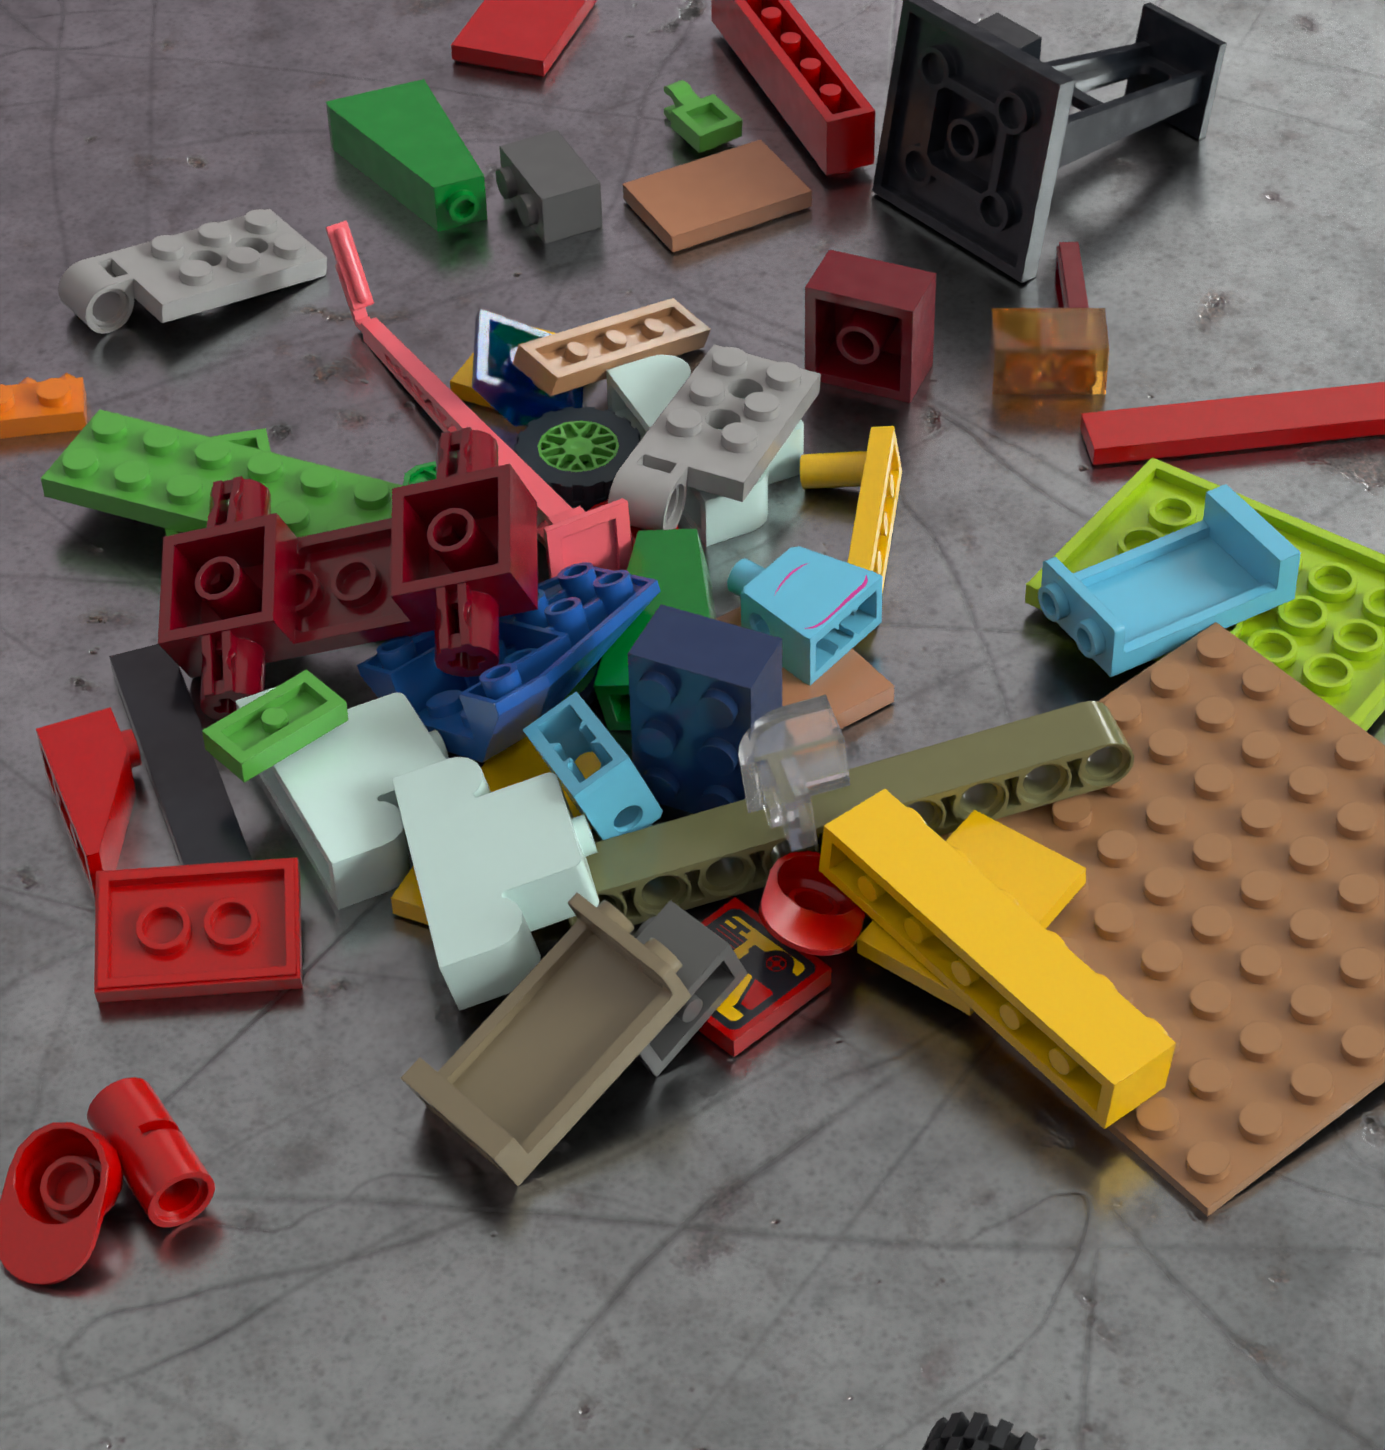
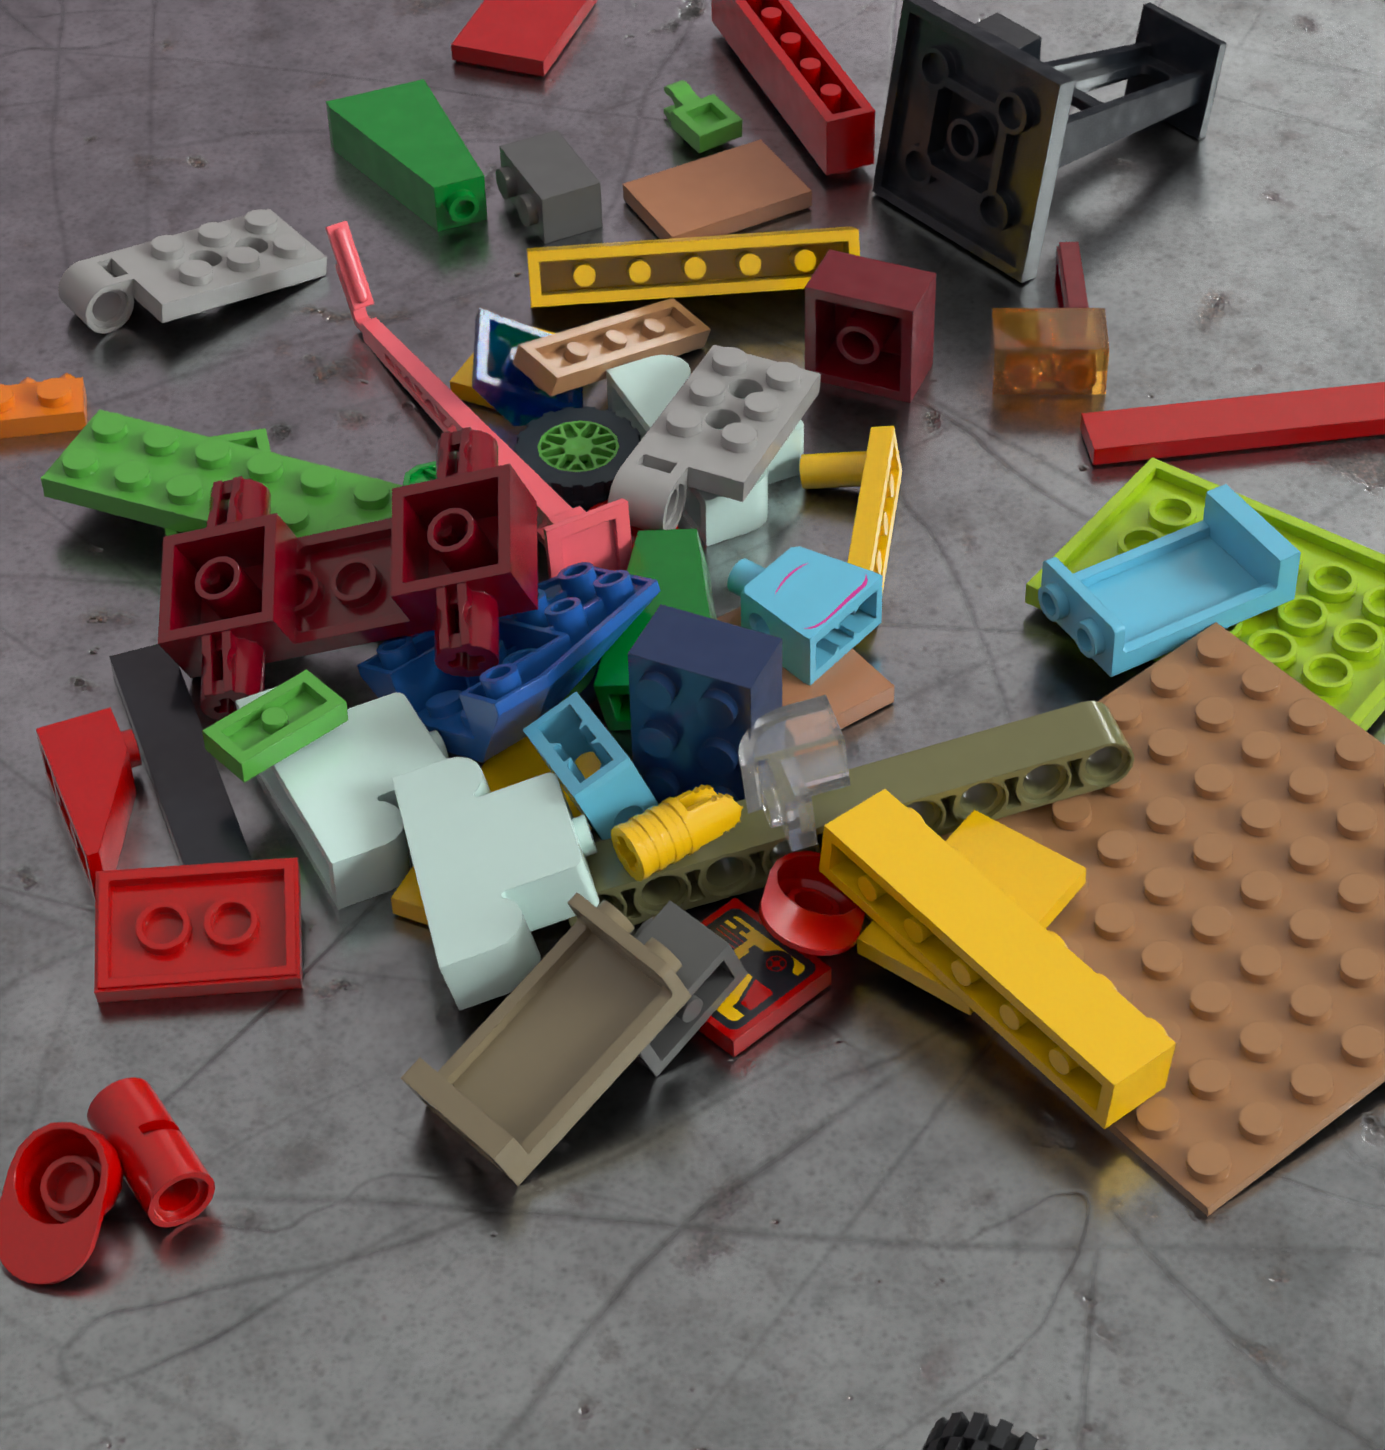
none -> yellow brick [526,226,860,307]
none -> yellow hinge [611,784,743,882]

